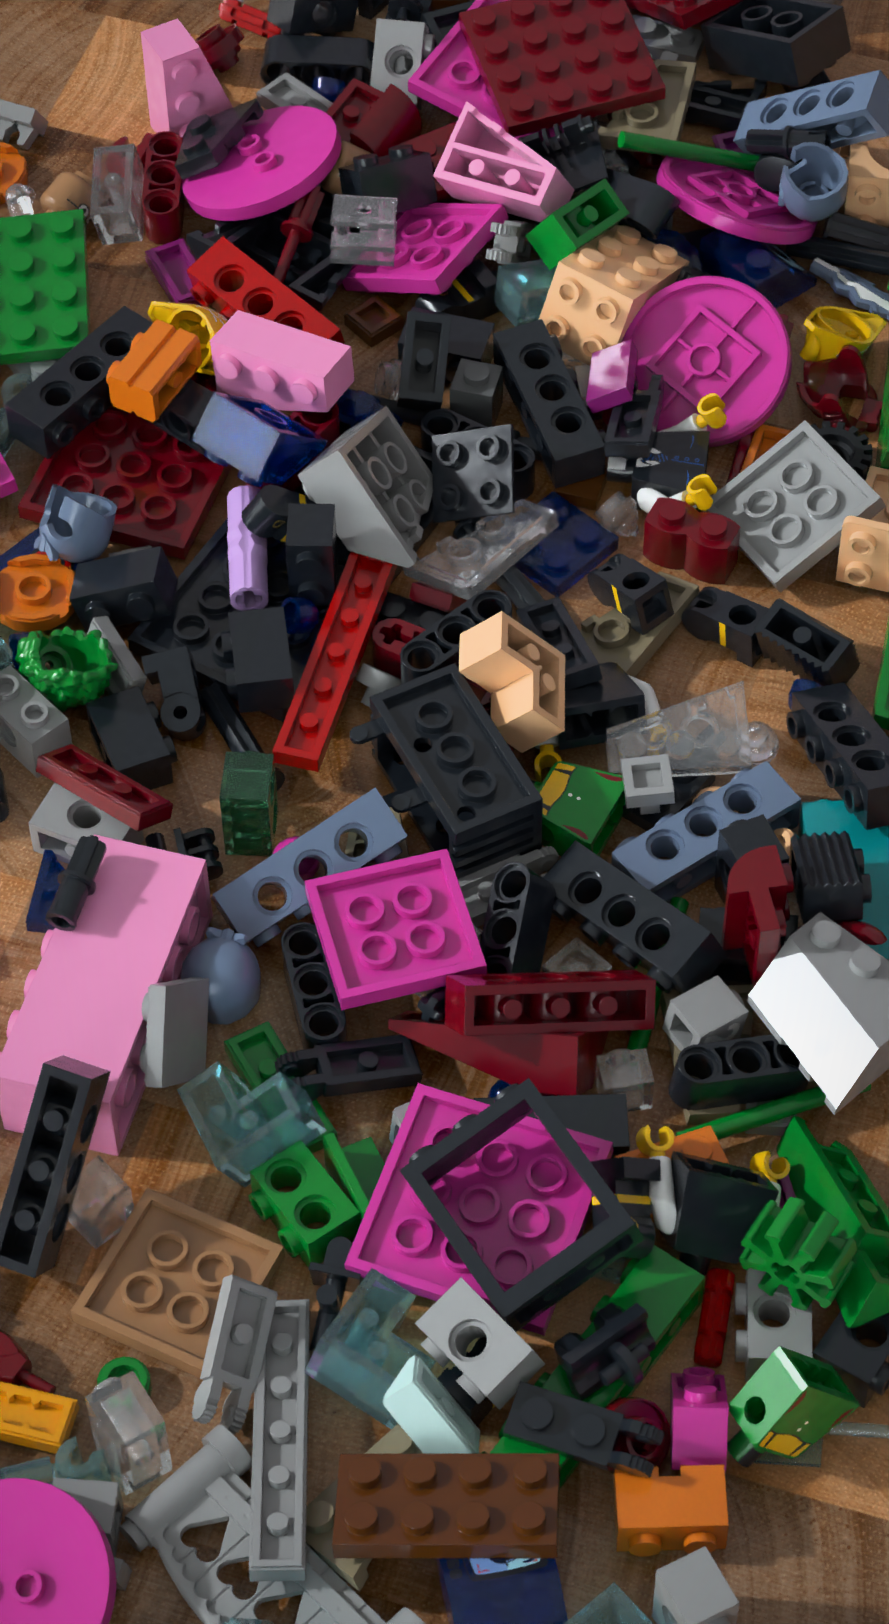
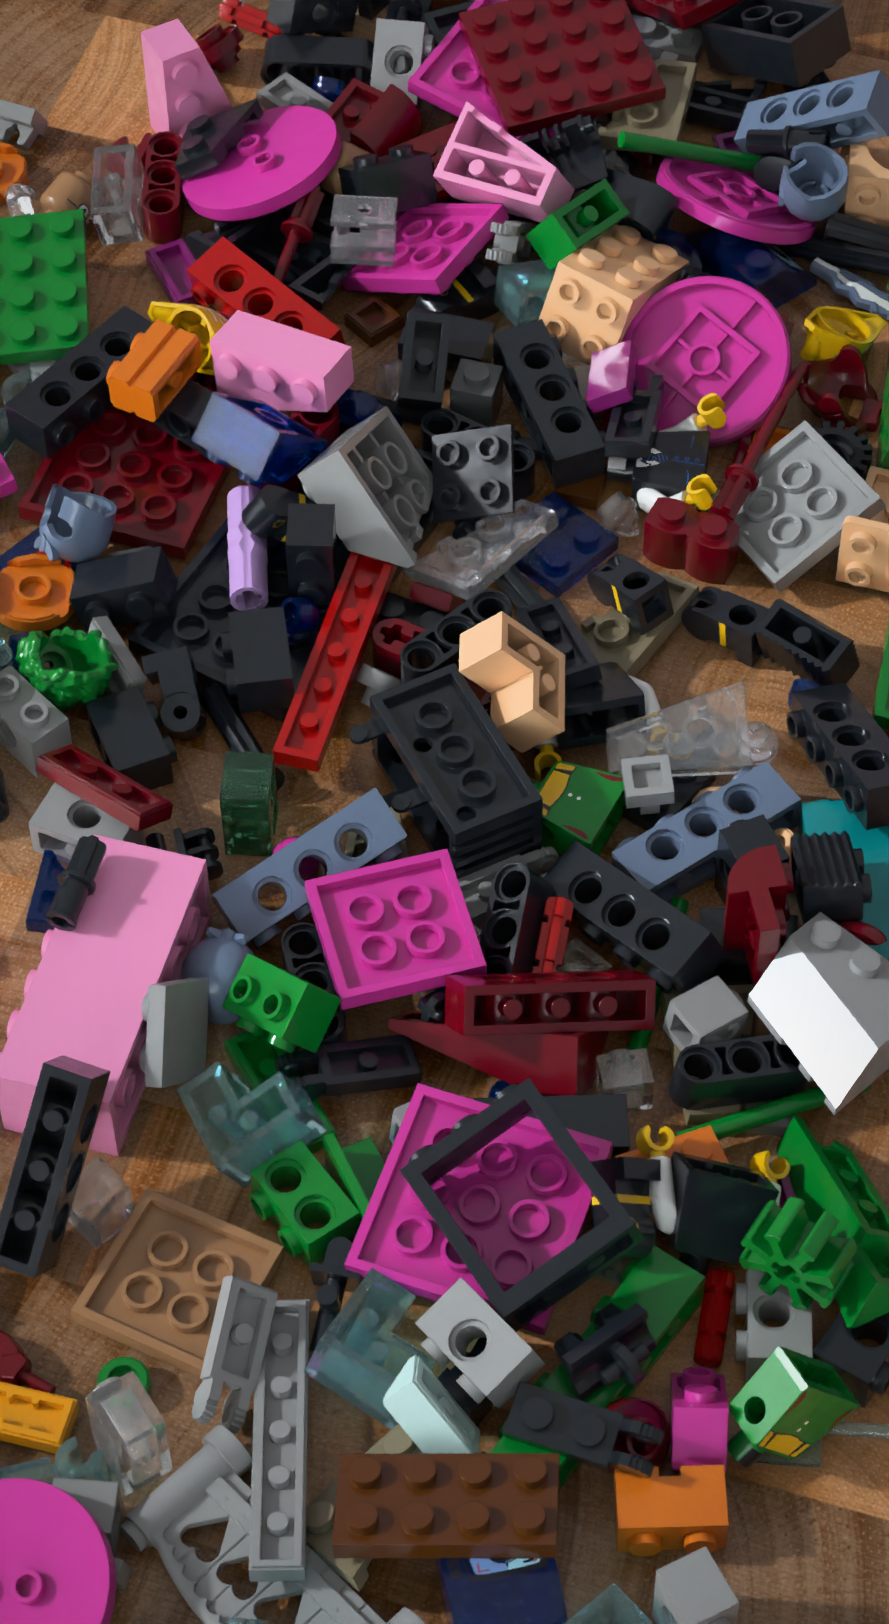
none -> green brick [222,953,342,1054]
none -> red axle [531,897,574,973]
none -> dark red piece [710,361,807,521]

